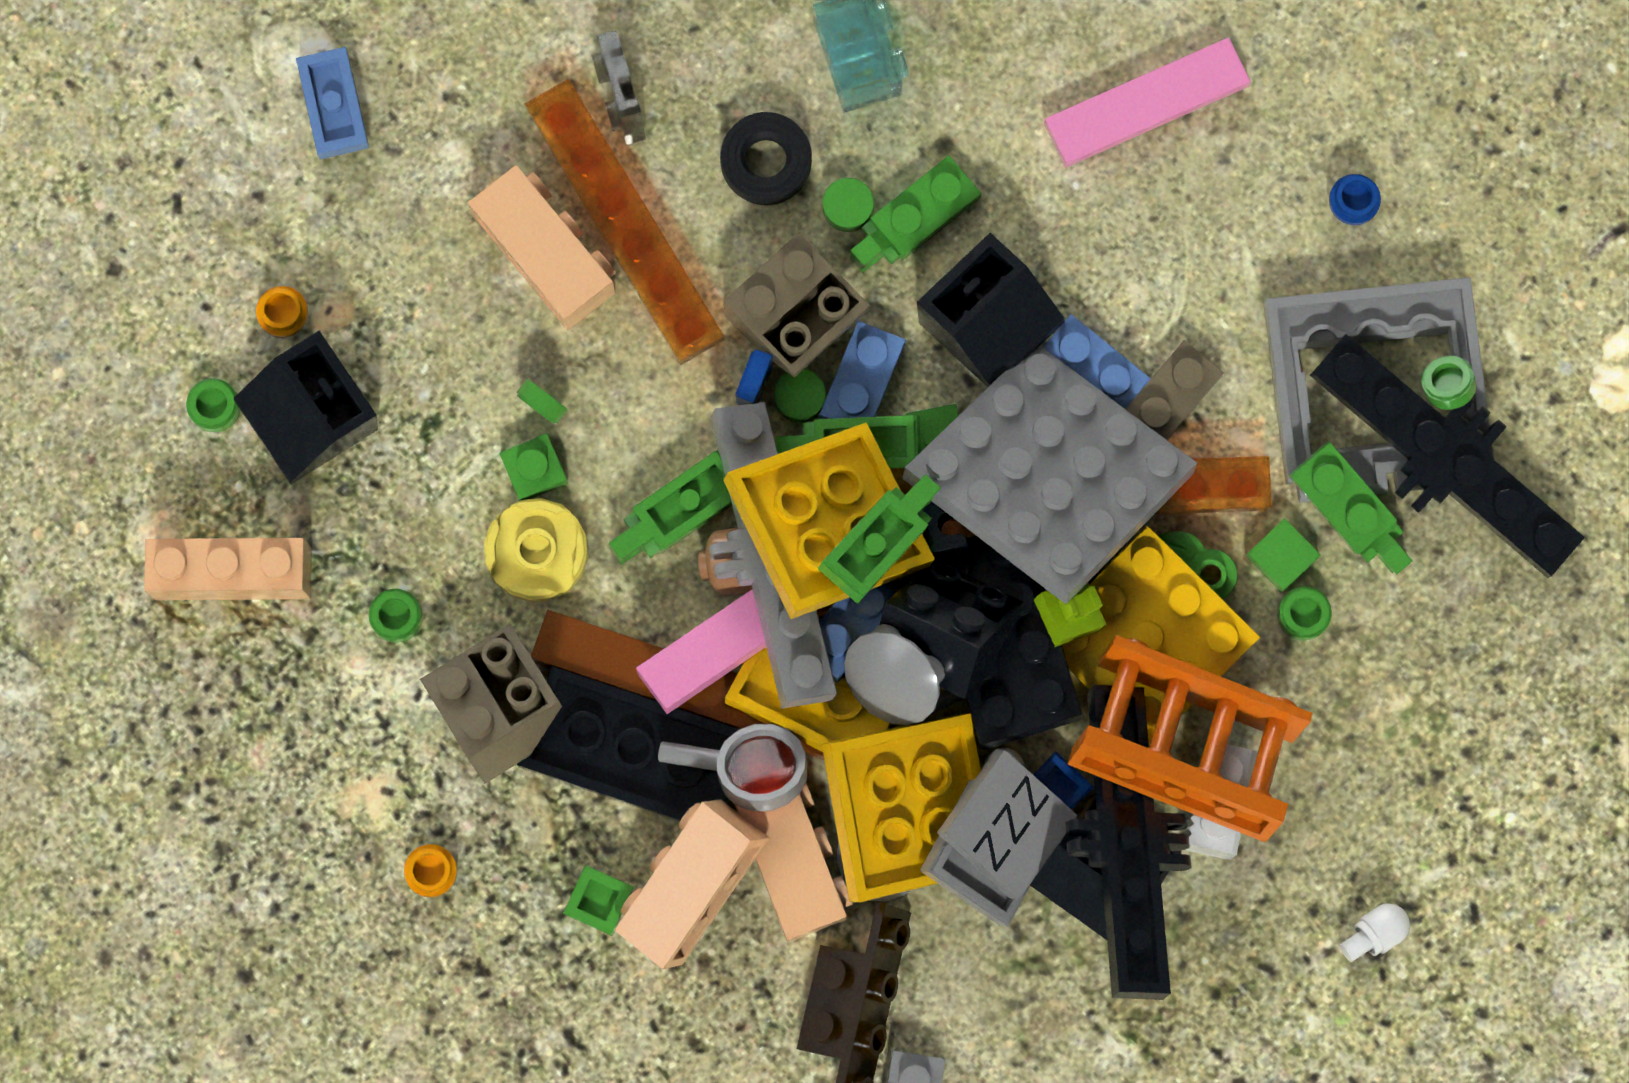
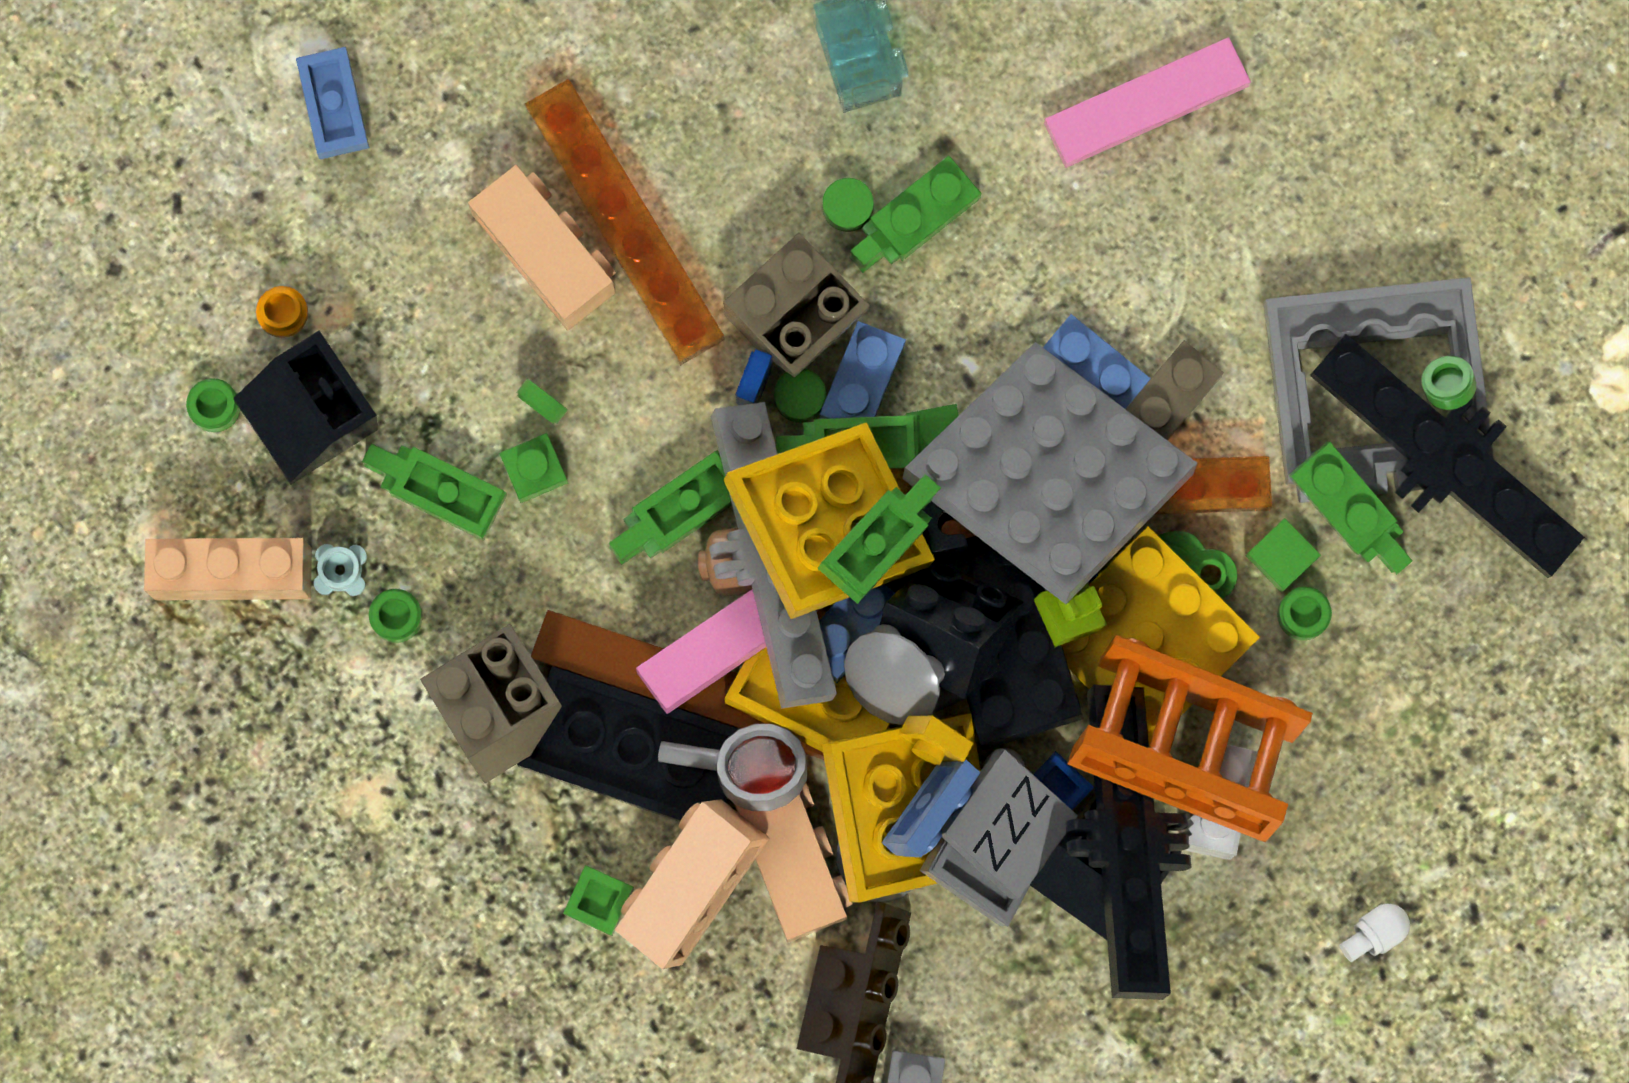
light orange plate [404,844,457,897] -> none
light yellow tile [484,498,588,603] -> none
clear smoke wing [591,30,646,145] -> none
black tyre [720,112,812,205] -> none
black slope [916,233,1065,387] -> none
blue plate [1329,174,1381,225] -> none
none -> light aqua plate [314,544,367,596]
none -> bright green hinge [362,443,507,541]
none -> medium blue plate [881,759,980,857]
none -> yellow plate [899,716,974,765]

